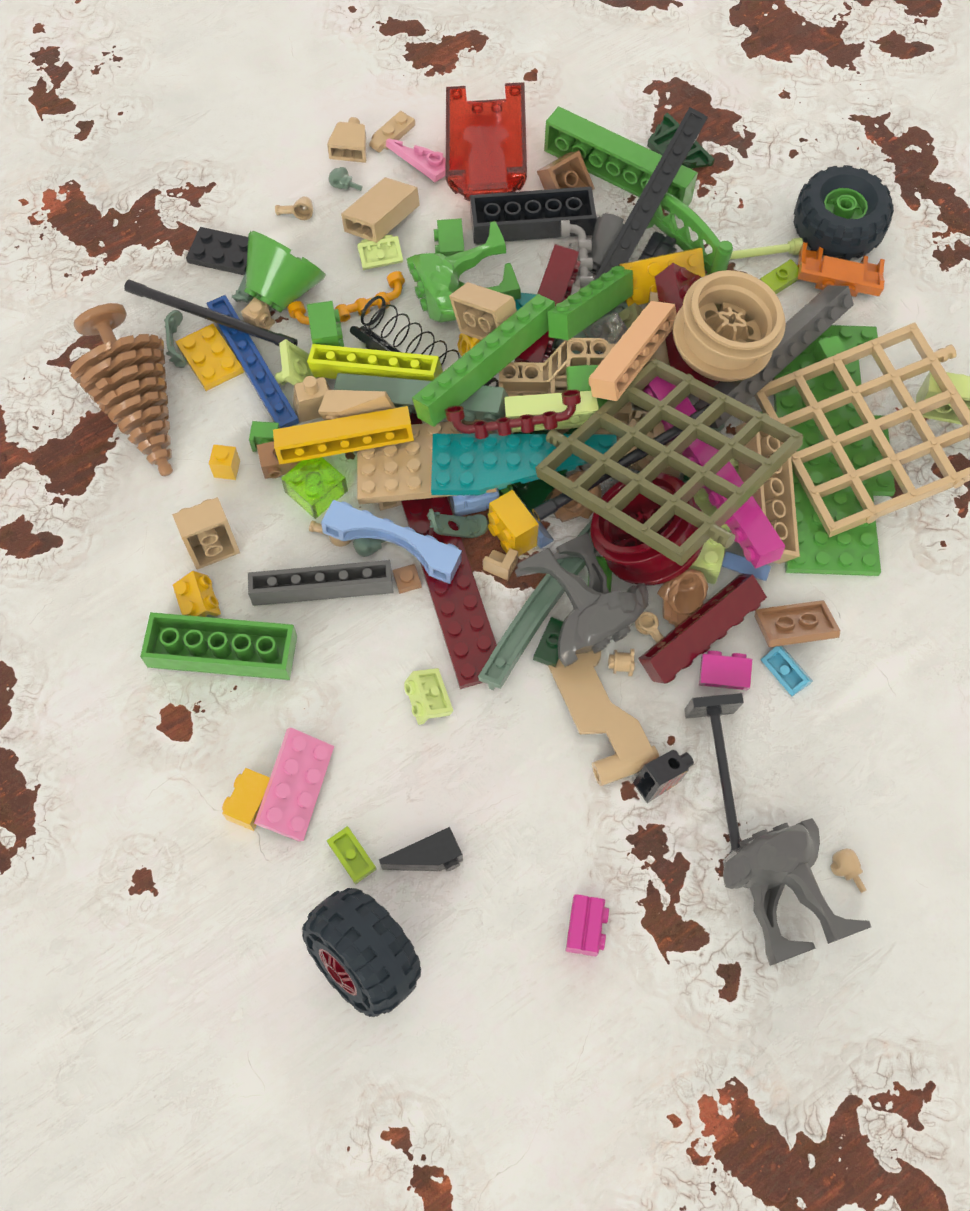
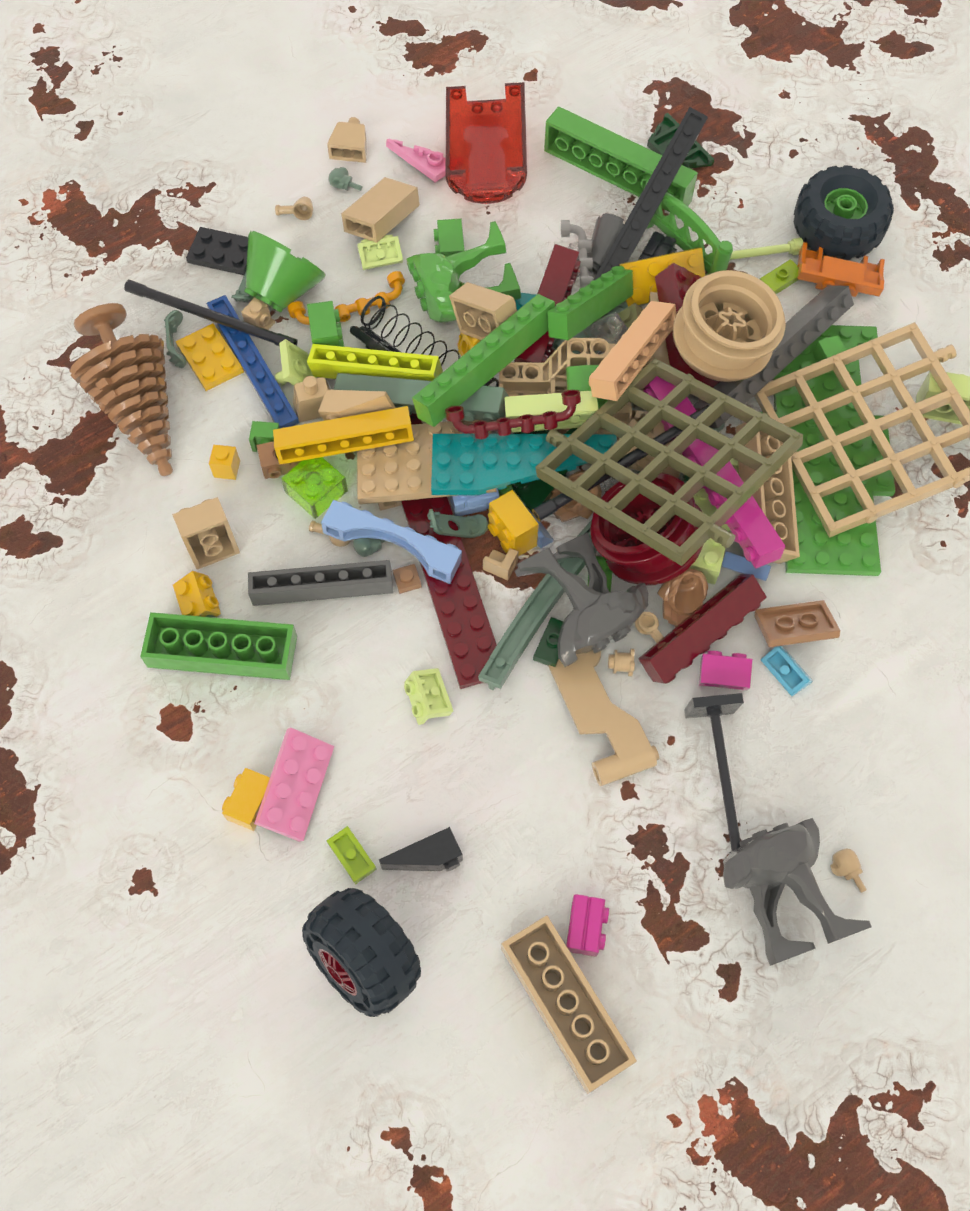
tan hinge [369,110,415,152] -> none
black brick [470,186,597,244] -> none
medium nougat slope [537,151,595,190] -> none
black torso [633,750,694,803] -> none
none -> tan brick [501,915,637,1094]

